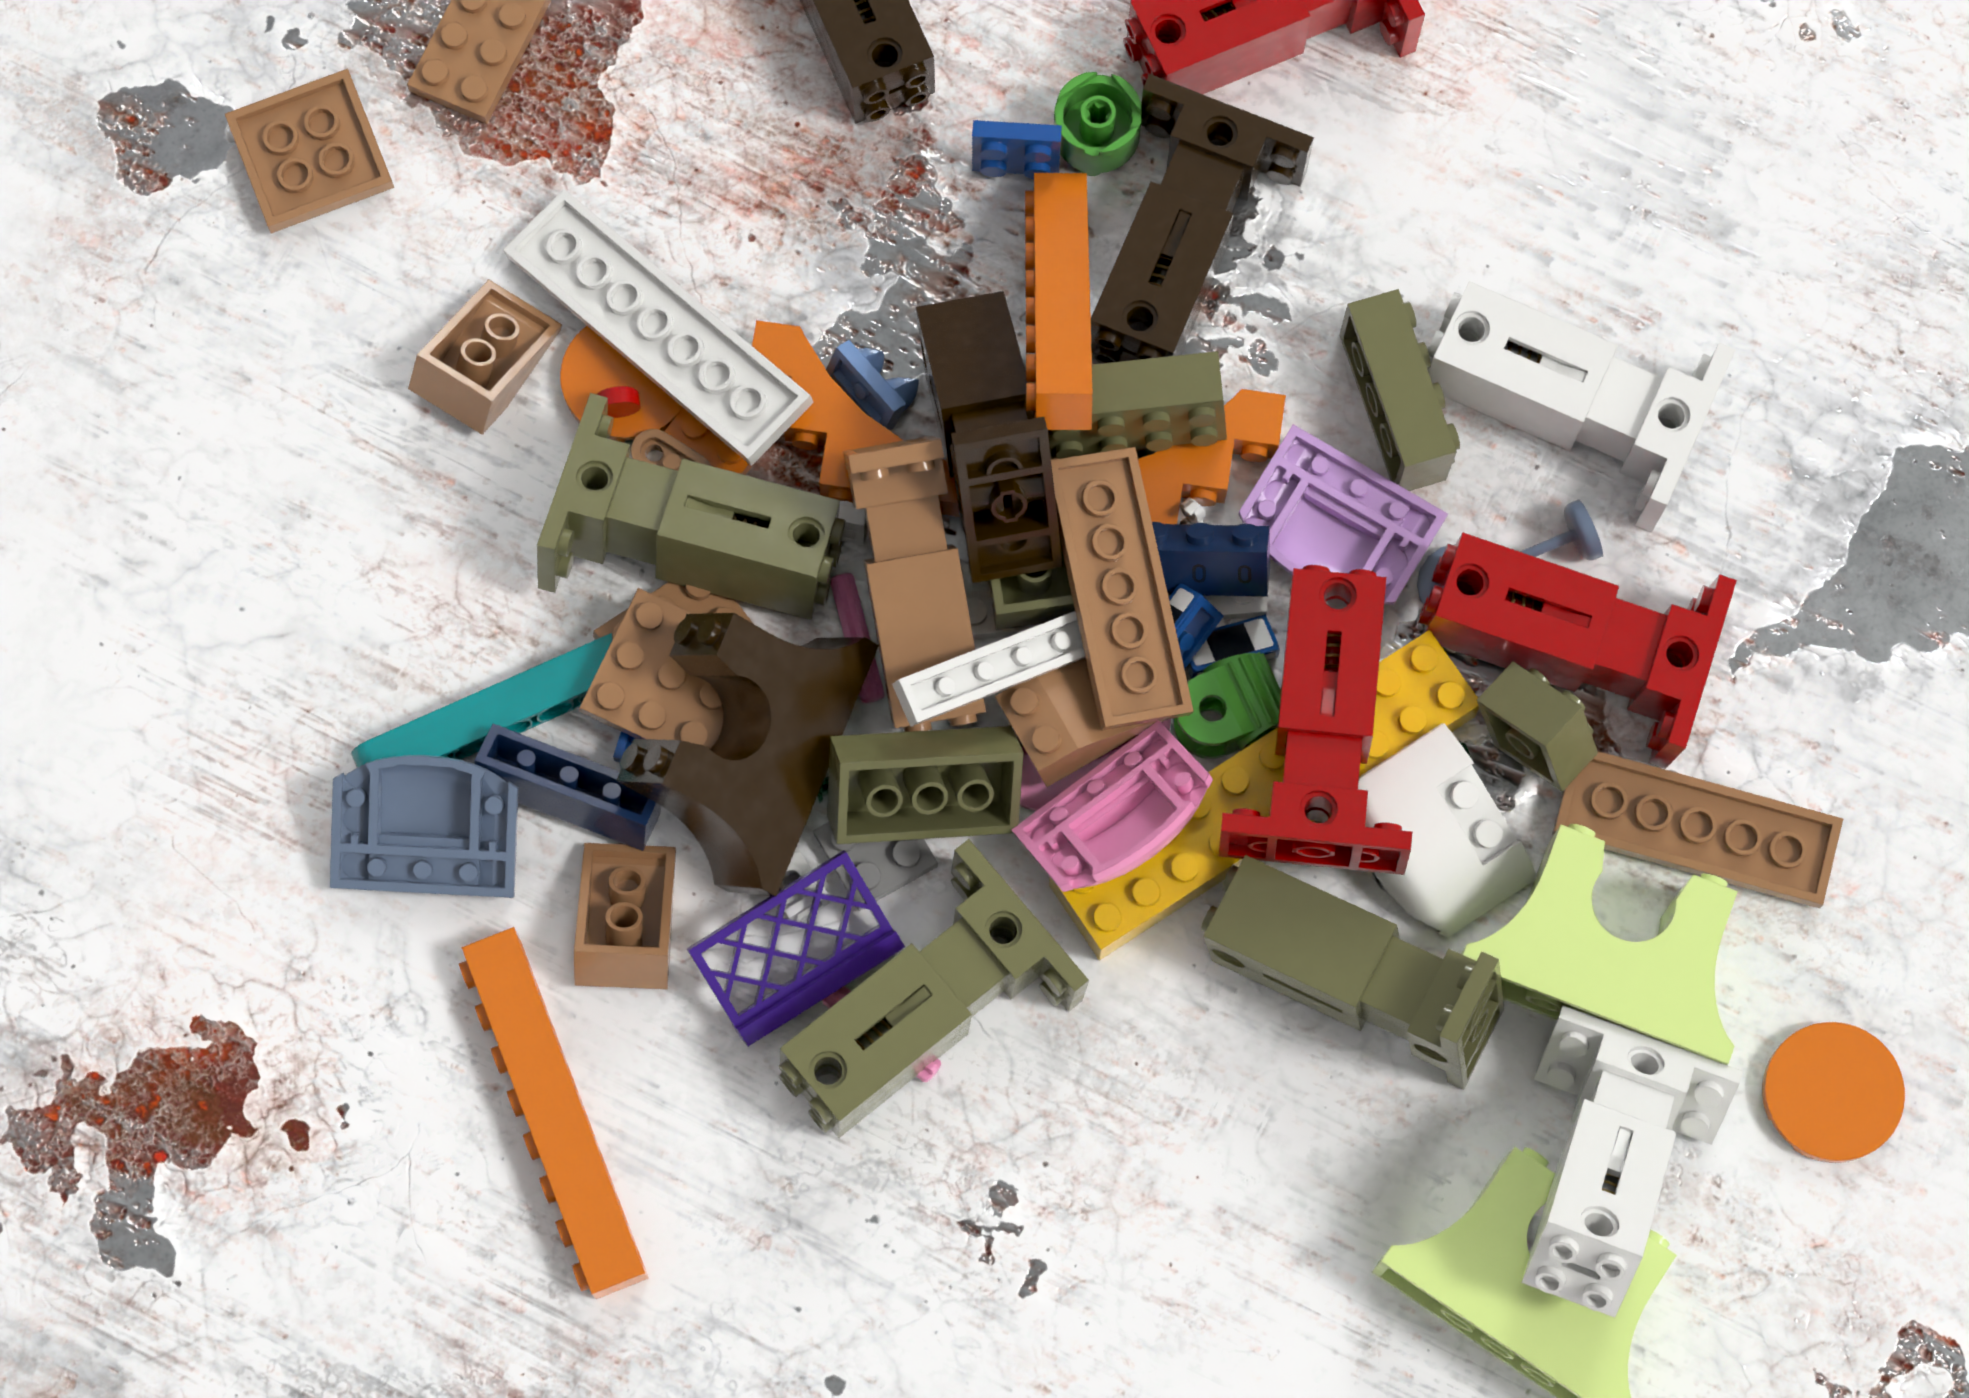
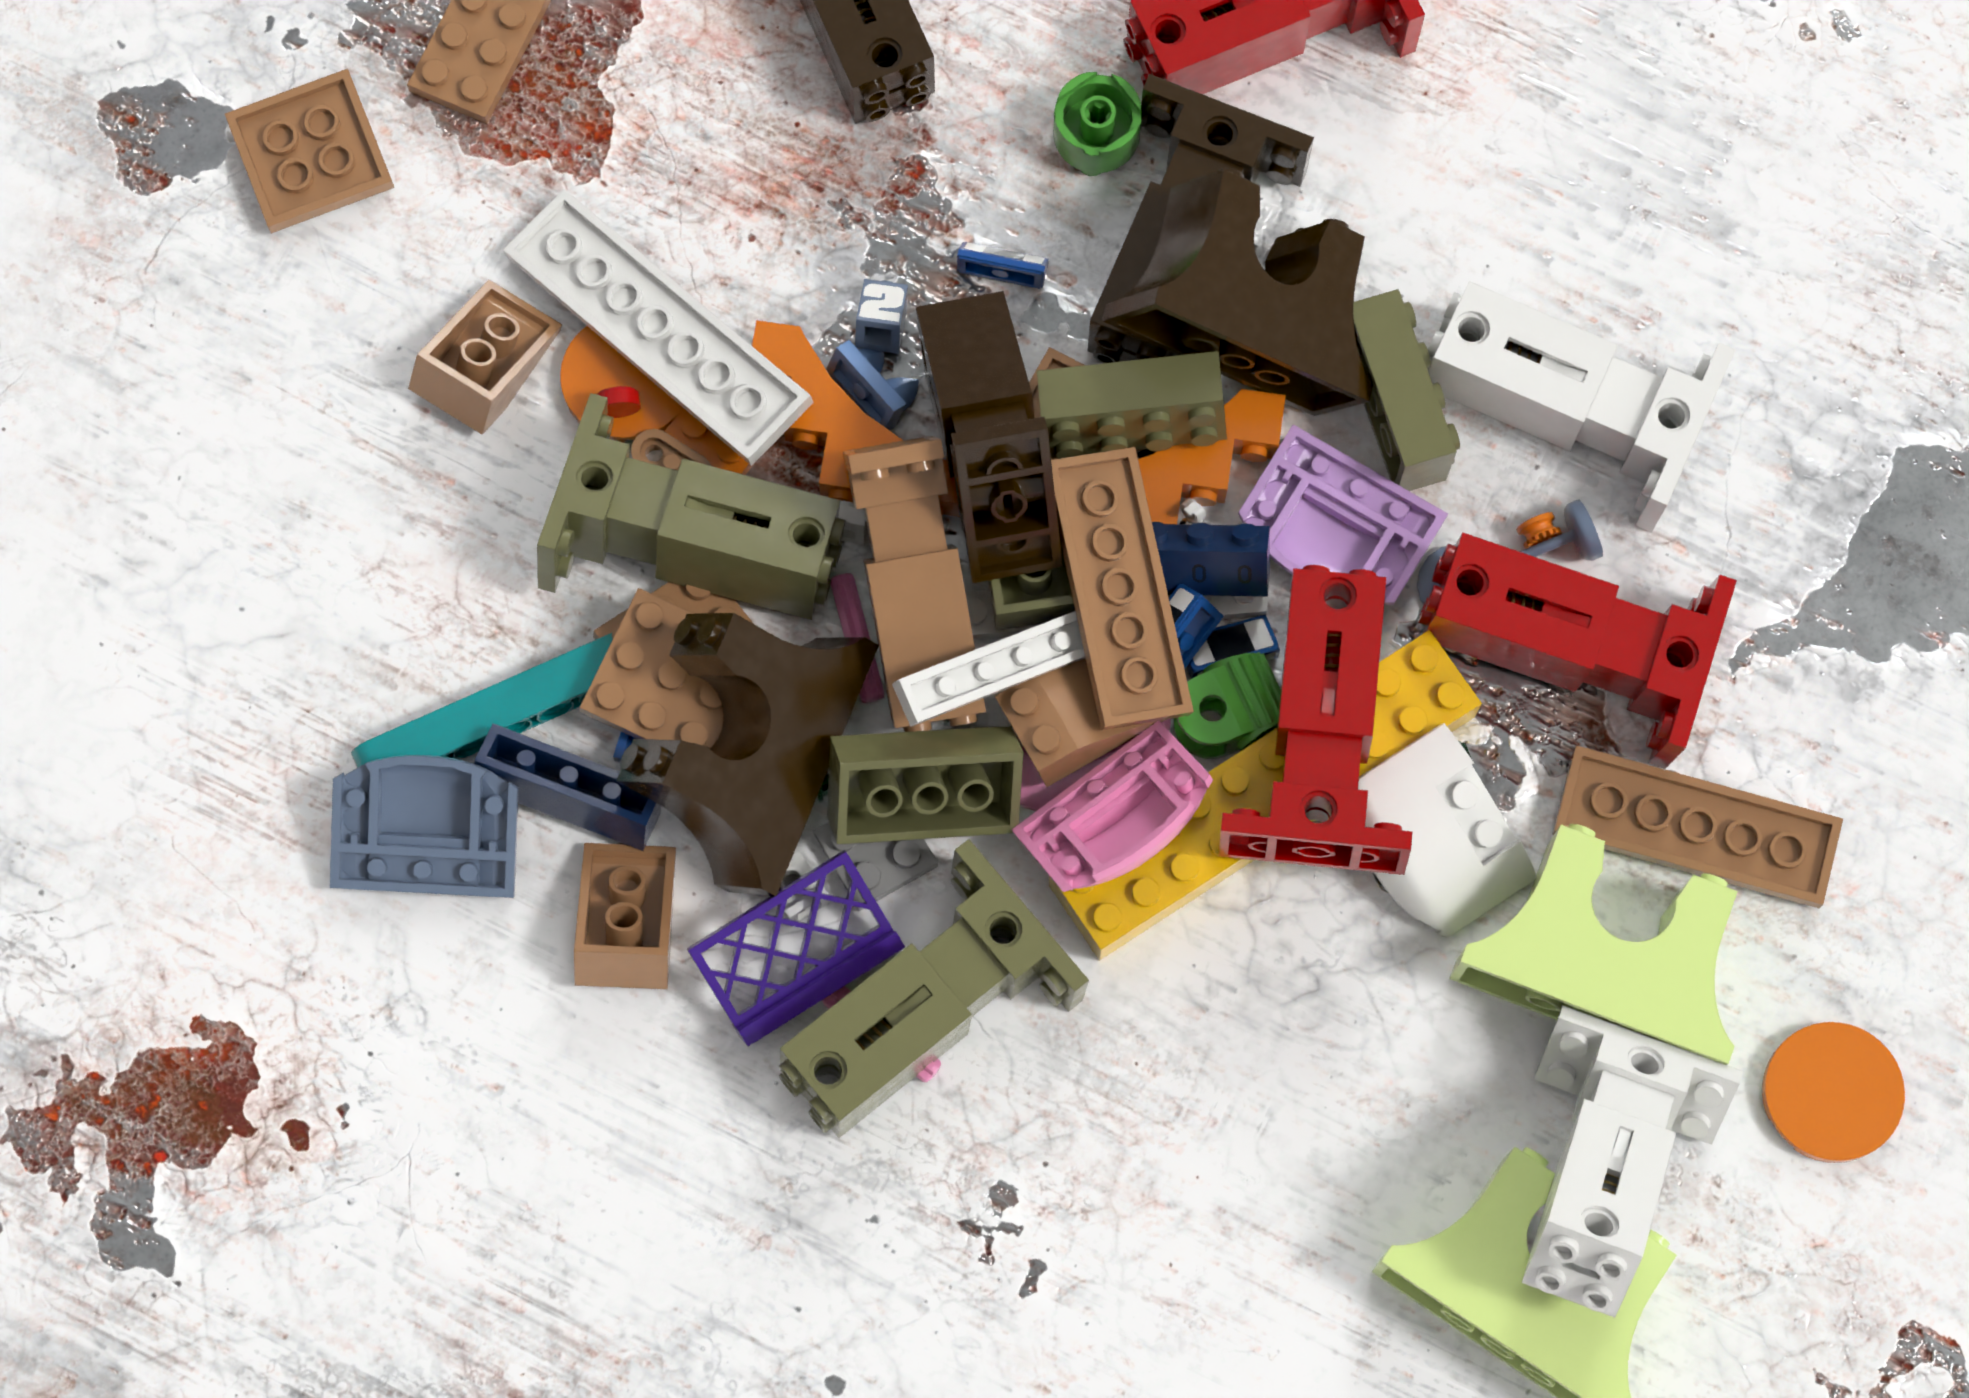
orange brick [459,927,649,1299] -> none
blue plate [972,120,1062,180] -> none
orange brick [1025,173,1093,430] -> none
olive brick [1201,855,1504,1090] -> none
olive brick [1477,661,1598,792] -> none
none -> sand blue brick [855,279,908,354]
none -> blue slope [957,242,1049,289]
none -> dark brown piece [1102,168,1373,416]
none -> orange bush [1516,512,1562,549]

